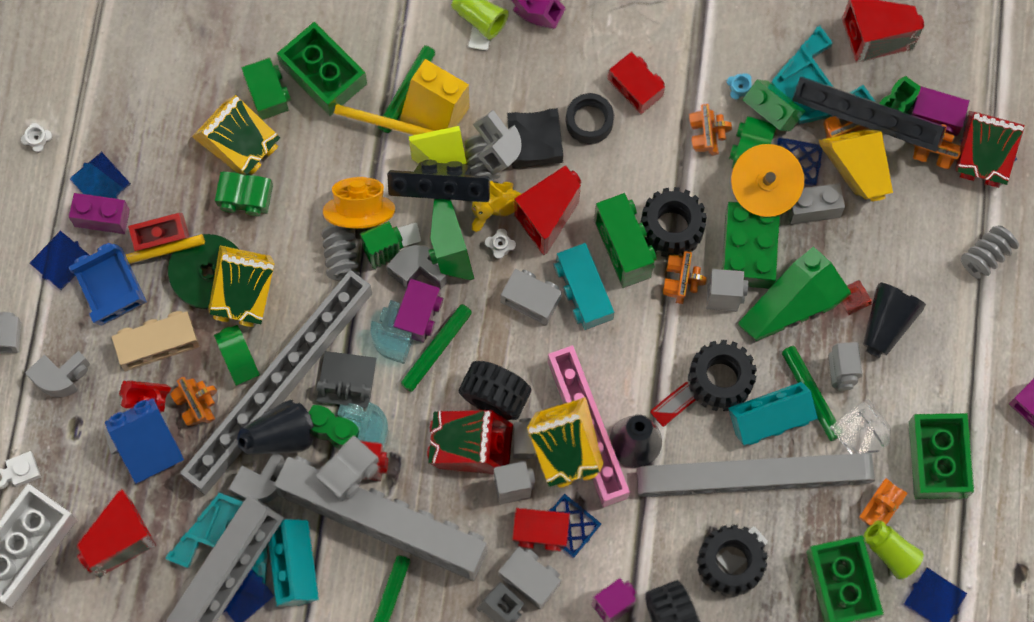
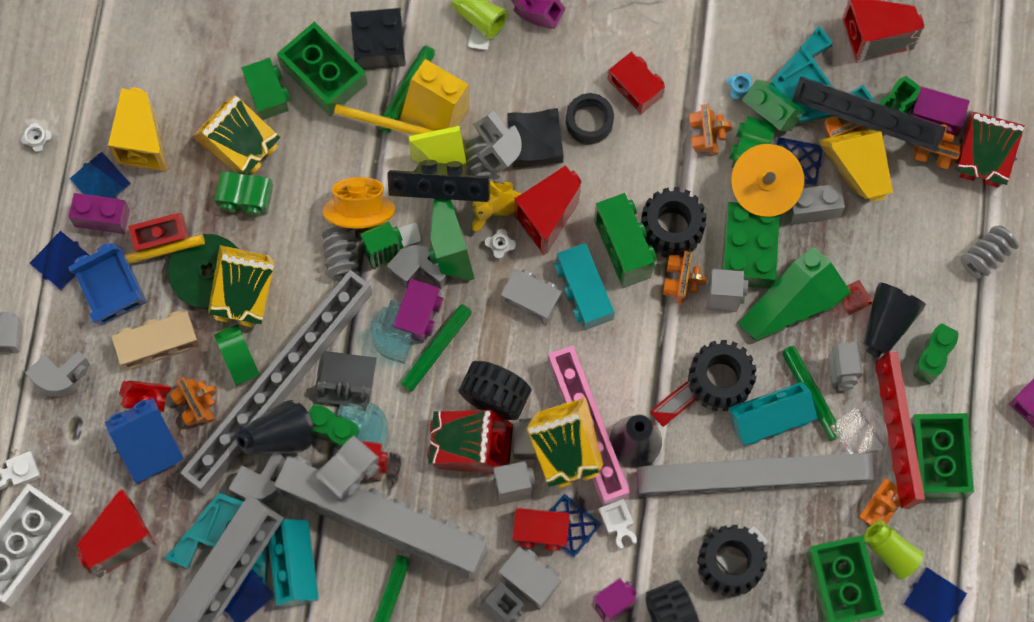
none -> yellow slope [108,87,168,172]
none -> black brick [350,8,406,70]
none -> white plate [598,499,637,550]
none -> red plate [875,351,925,509]
none -> green brick [913,323,959,384]

